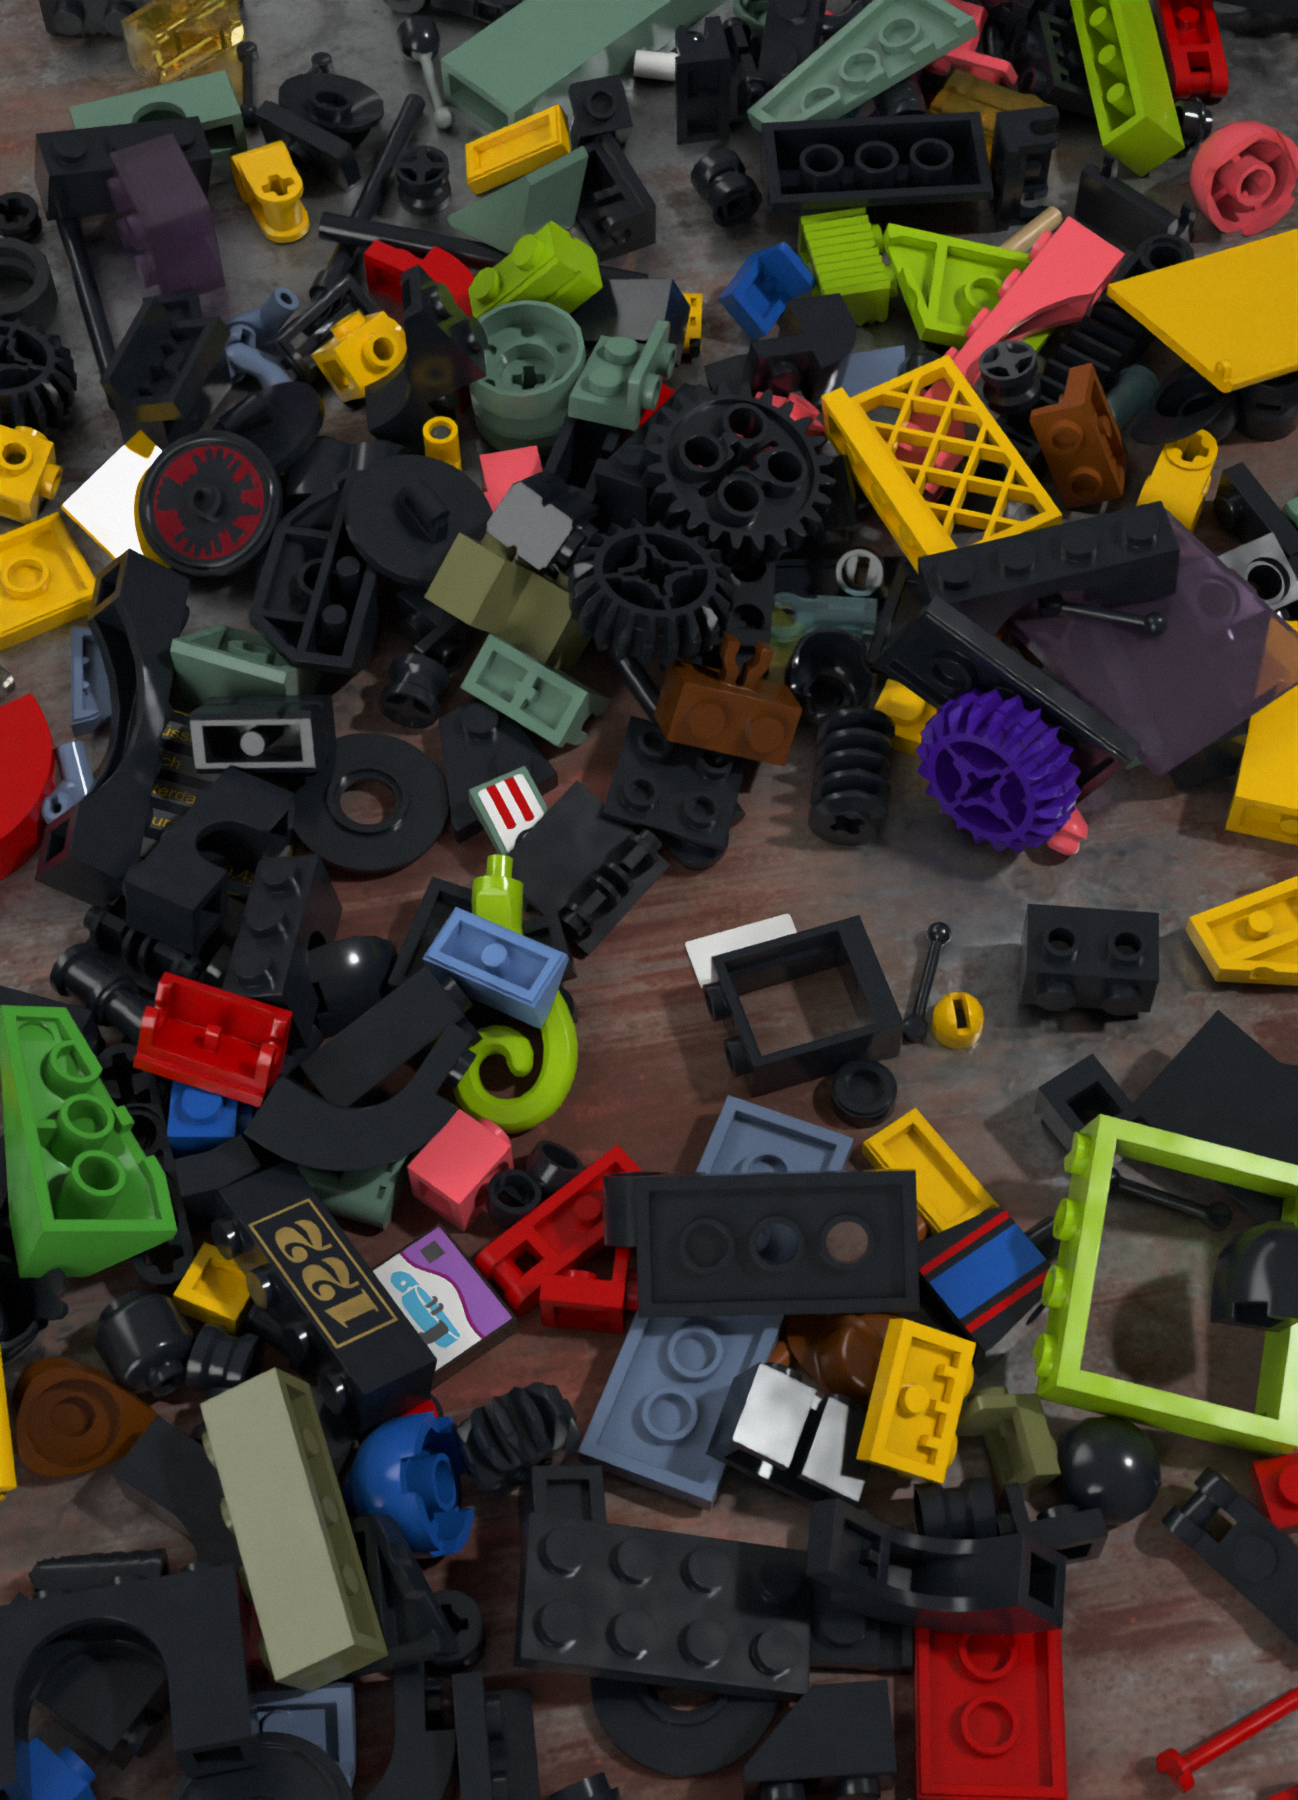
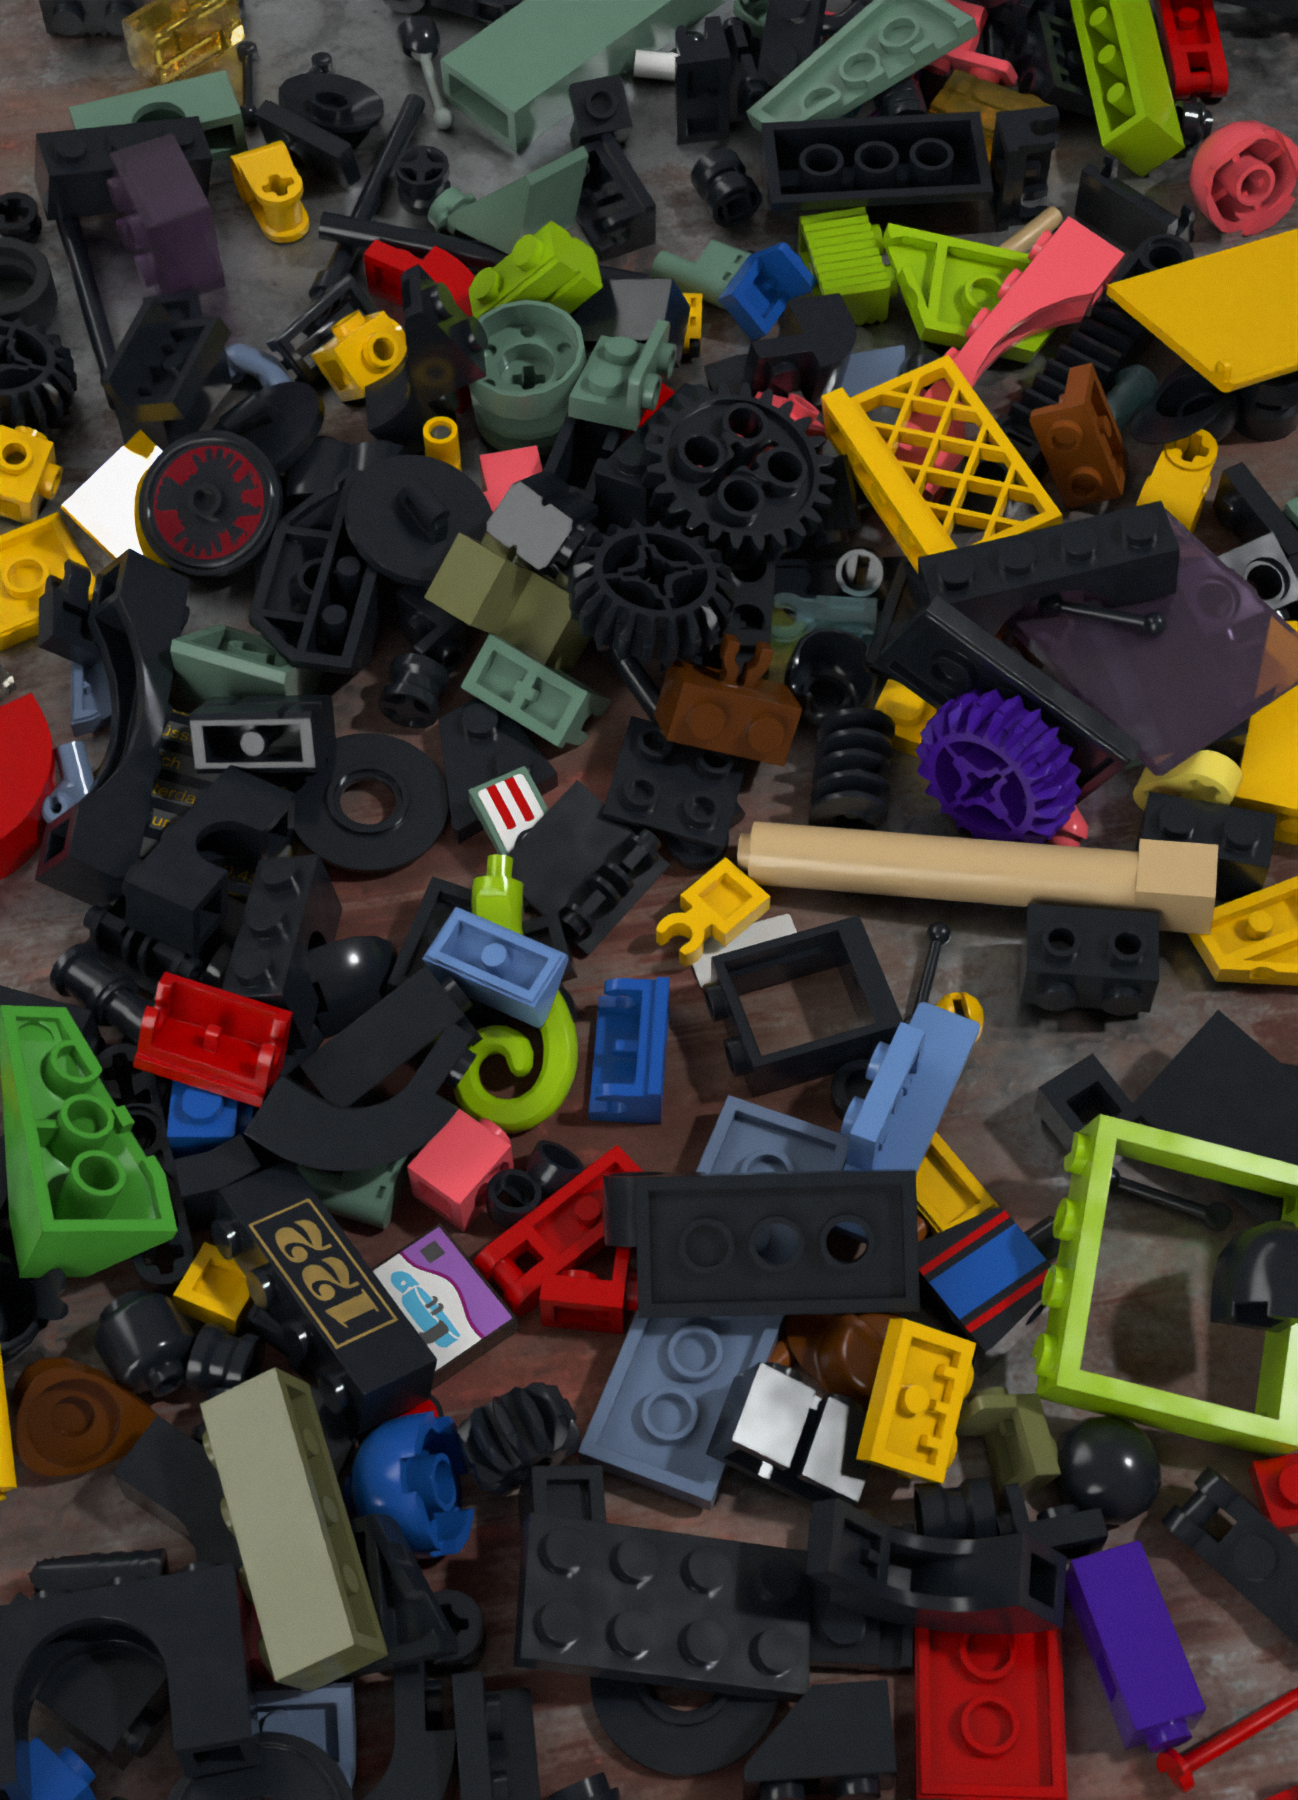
sand blue arm [225,287,299,348] -> none
yellow tile [465,104,570,195] -> none
black wheel [979,340,1042,415] -> none
none -> black plate [39,559,102,668]
none -> sand green plate [428,187,477,238]
none -> blue hinge [588,977,670,1124]
none -> sand green piece [650,239,755,310]
none -> yellow plate [656,857,771,967]
none -> tan brick [737,821,1218,935]
none -> medium blue bracket [831,1002,980,1244]
none -> dark purple brick [1065,1540,1206,1753]
none -> light yellow beam [1132,750,1243,811]
none -> black piece [1136,791,1277,902]

